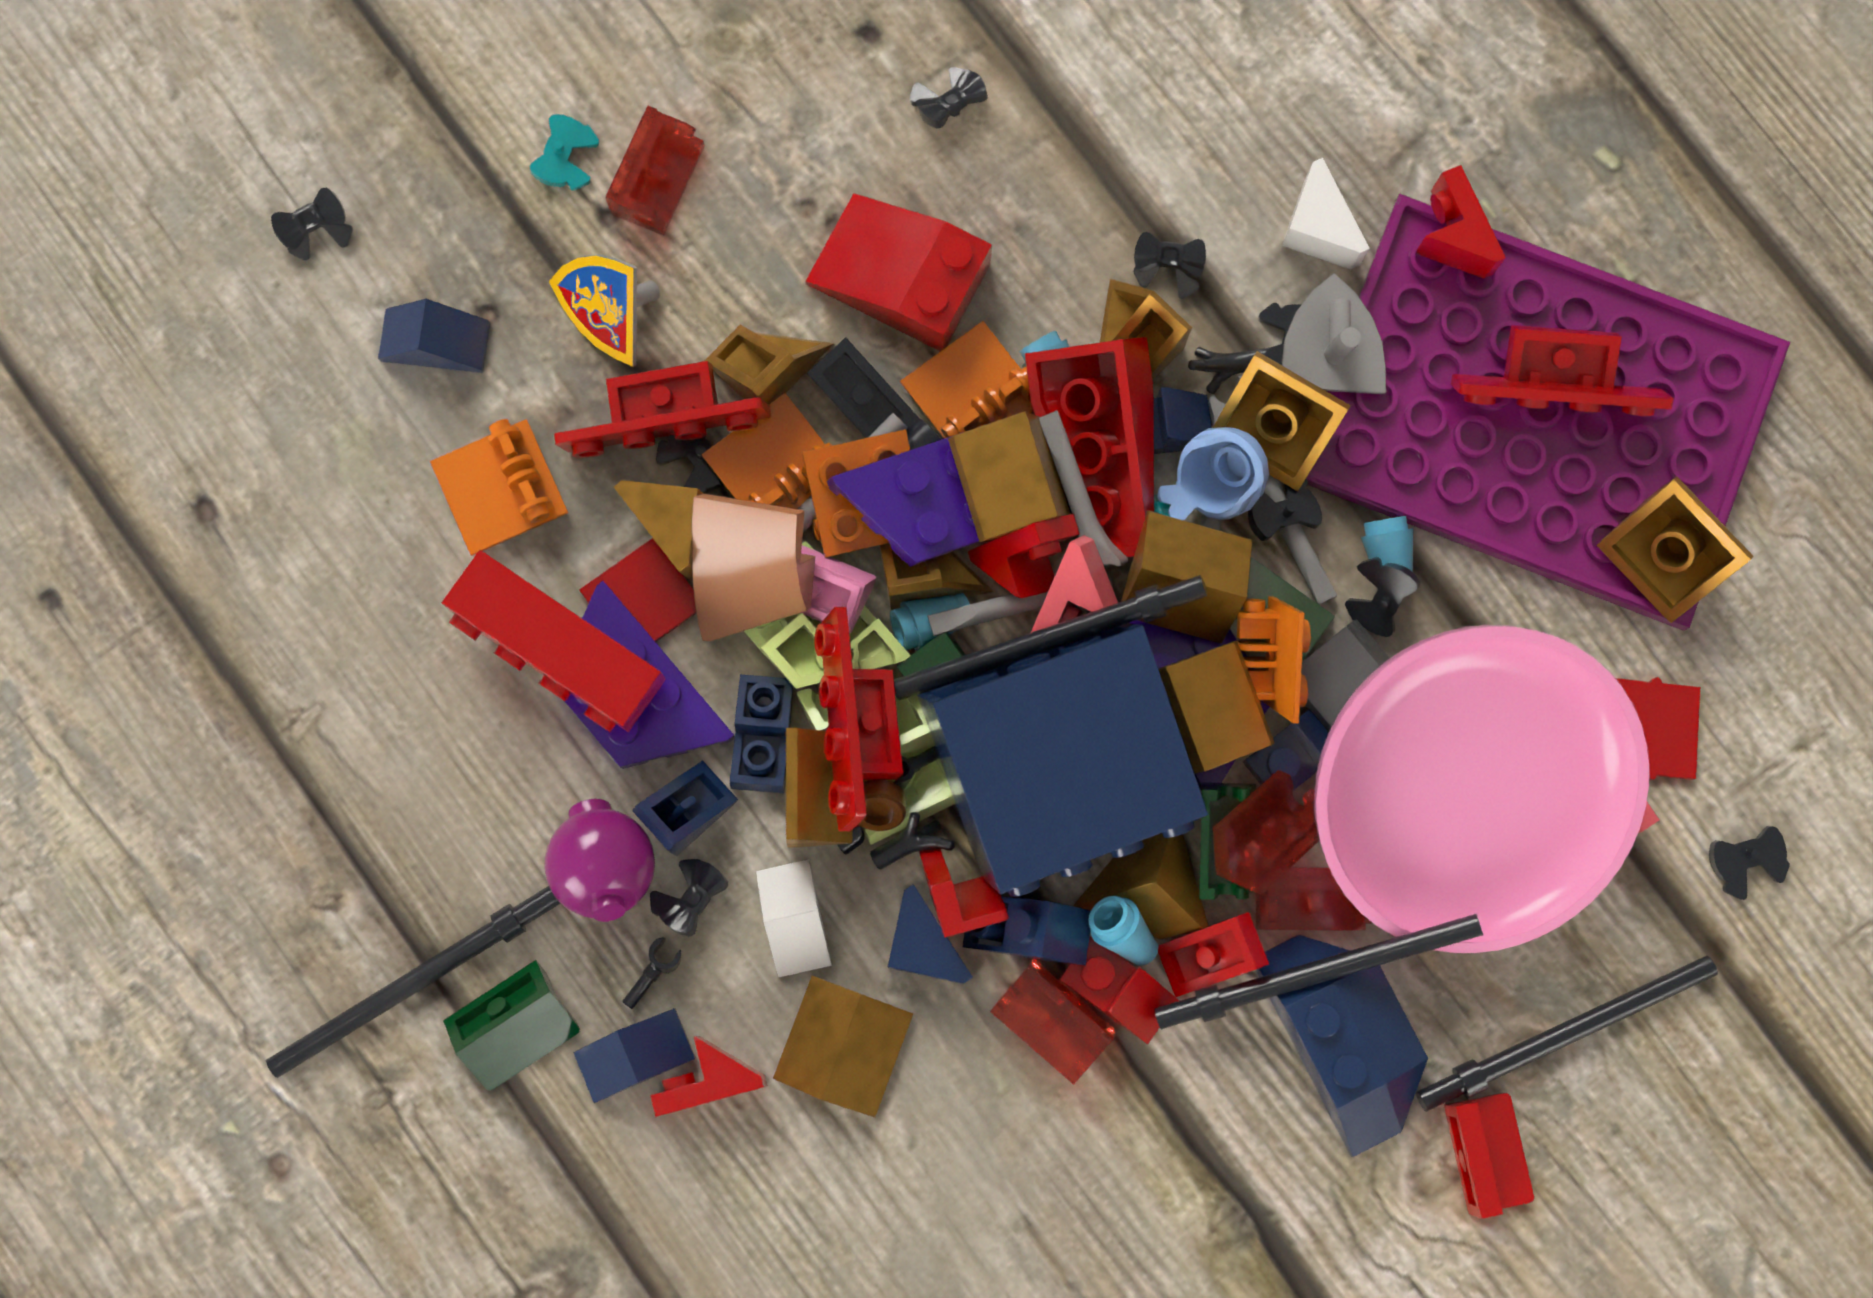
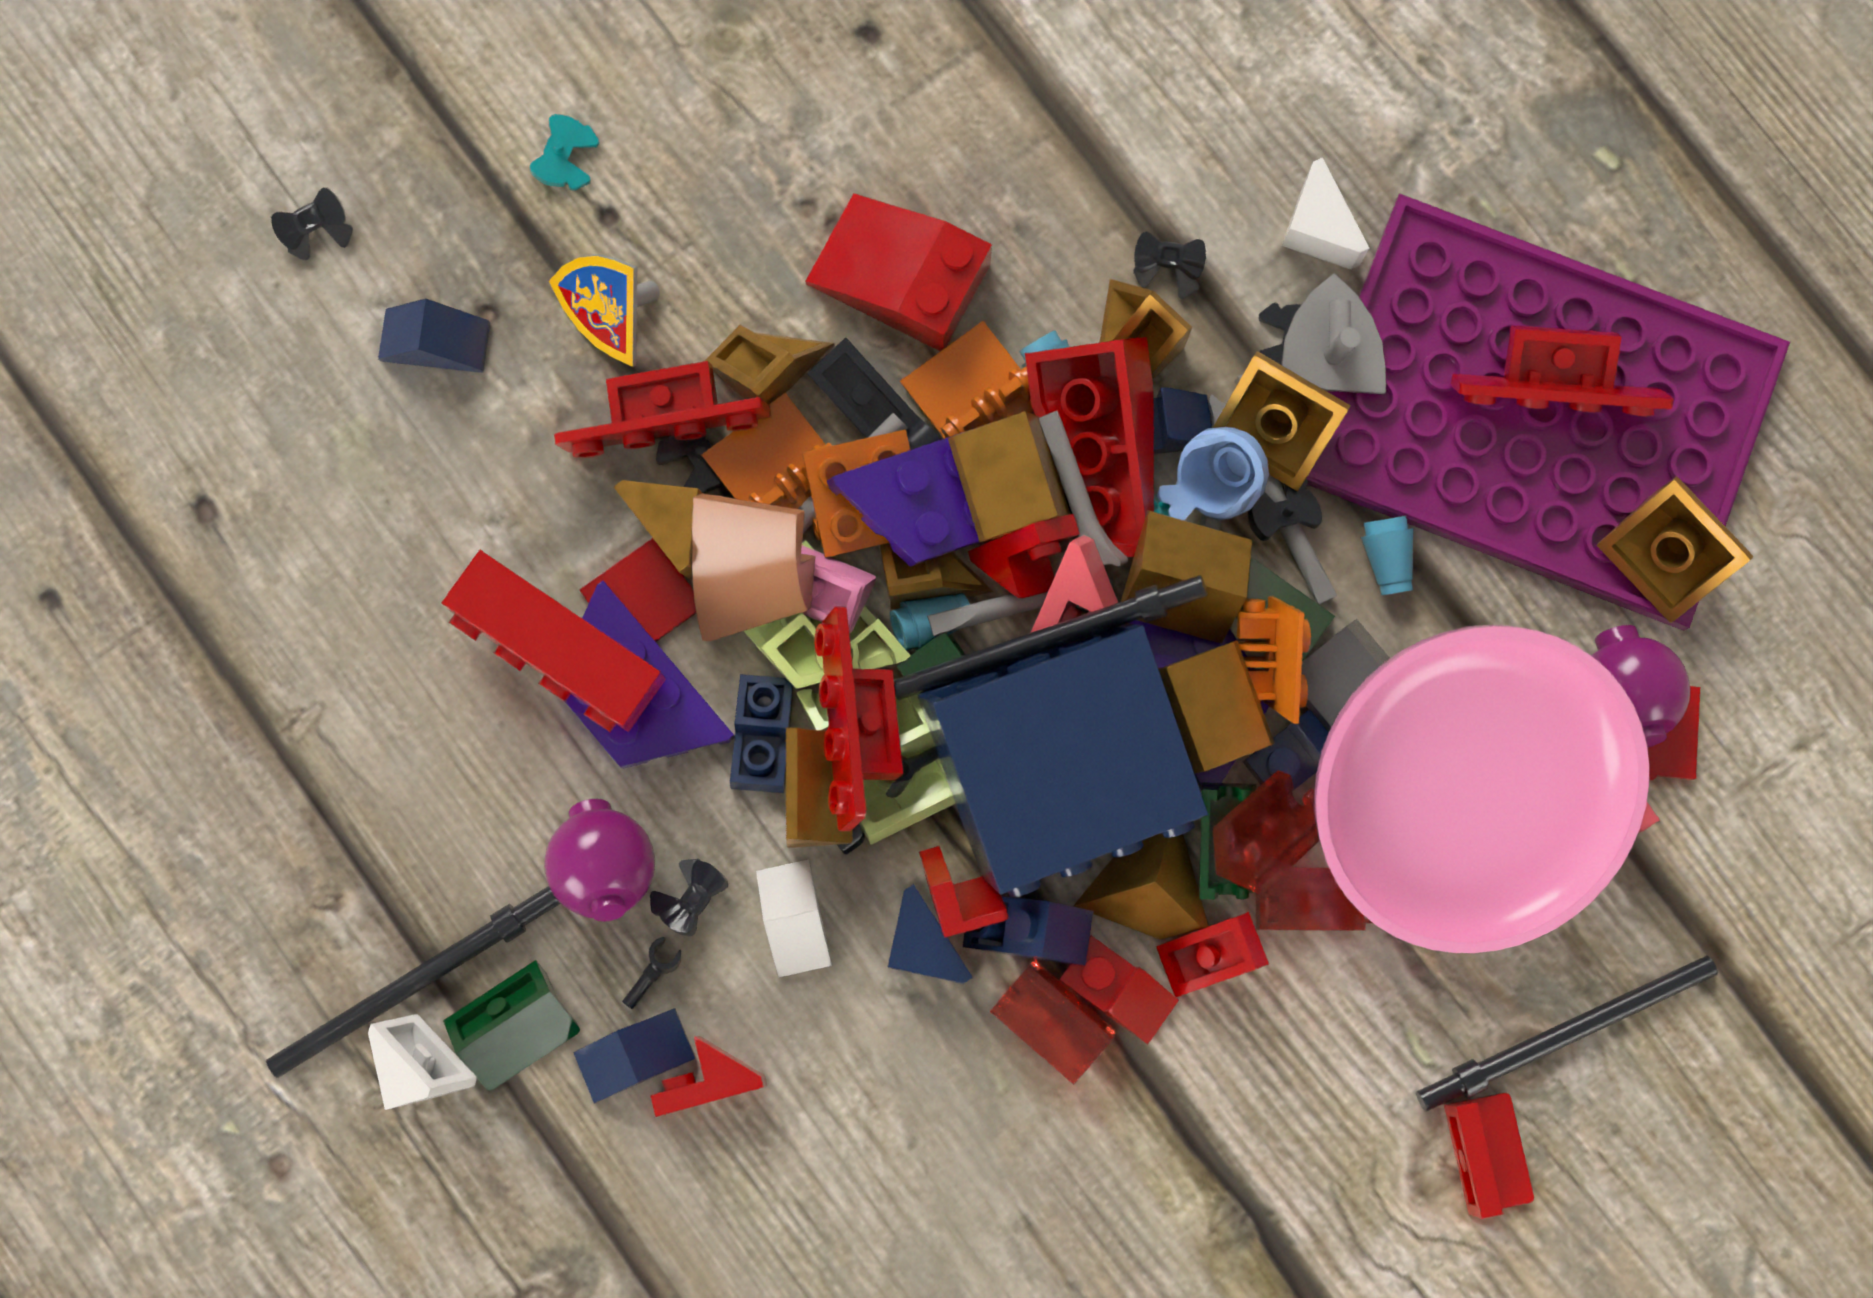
orange hinge [430,419,568,556] -> none
clear red hinge [605,105,705,236] -> none
dark blue slope [632,760,738,856] -> none
pearl gold slope [773,975,913,1118] -> none
reddish brown tile [858,779,906,831] -> none
black bar [870,812,955,870] -> none
black piece [910,67,988,129] -> none
medium azure cone [1089,896,1158,966] -> none
black bar [1154,914,1483,1029] -> none
black bar [1188,347,1267,394] -> none
dark blue wedge [1256,935,1428,1157] -> none
black piece [1345,557,1420,637] -> none
red slope [1416,165,1506,279] -> none
black piece [1709,826,1790,900] -> none
none -> white slope [368,1014,477,1110]
none -> magenta brick [1591,625,1690,747]

